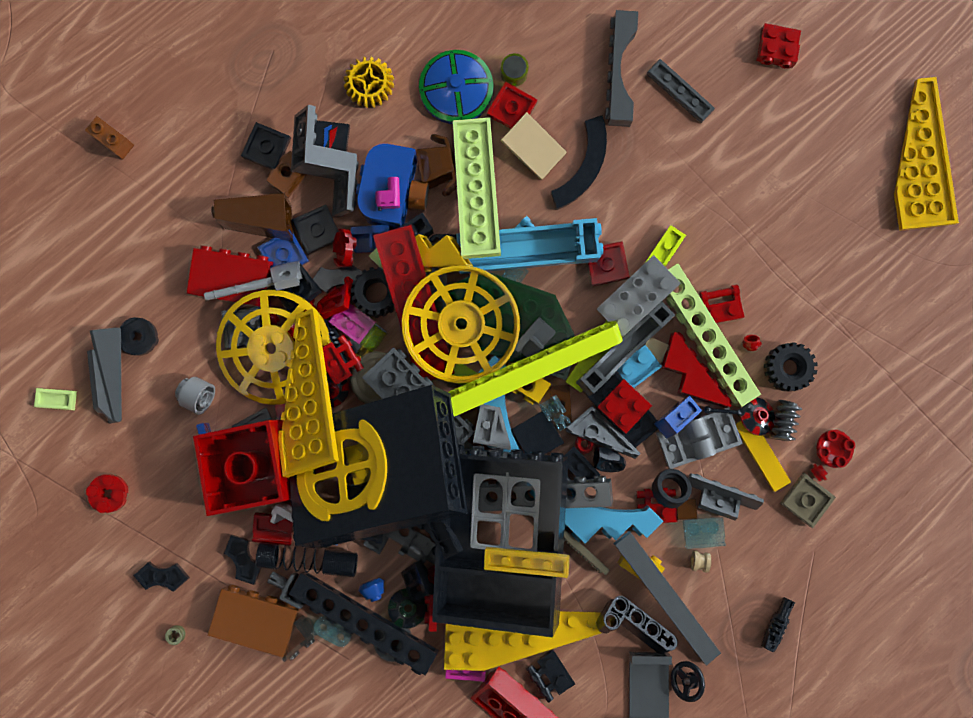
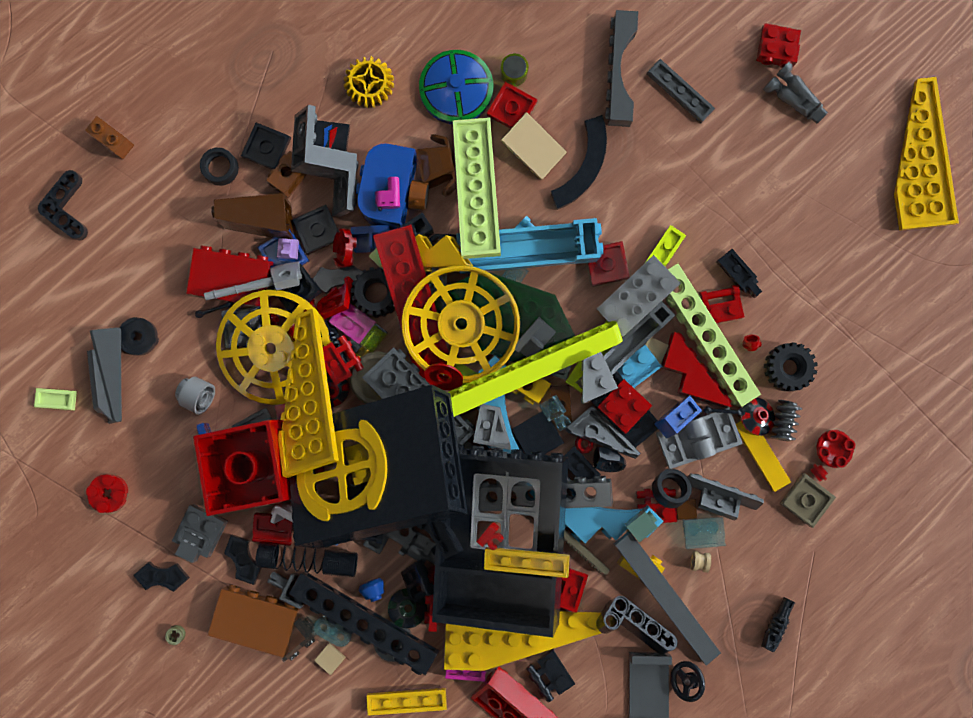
none -> black beam [38,170,88,241]
none -> dark grey piece [172,504,228,563]
none -> black hinge [195,301,234,318]
none -> black tyre [200,147,239,186]
none -> lavender tile [277,238,299,260]
none -> tan piece [314,642,346,675]
none -> yellow plate [367,688,447,716]
none -> red dish [424,363,463,391]
none -> red tile [476,522,504,550]
none -> red plate [560,568,588,613]
none -> light grey wing [581,352,618,404]
none -> sand green brick [625,509,658,542]
none -> black hinge [716,249,762,298]
none -> dark grey piece [763,62,828,124]

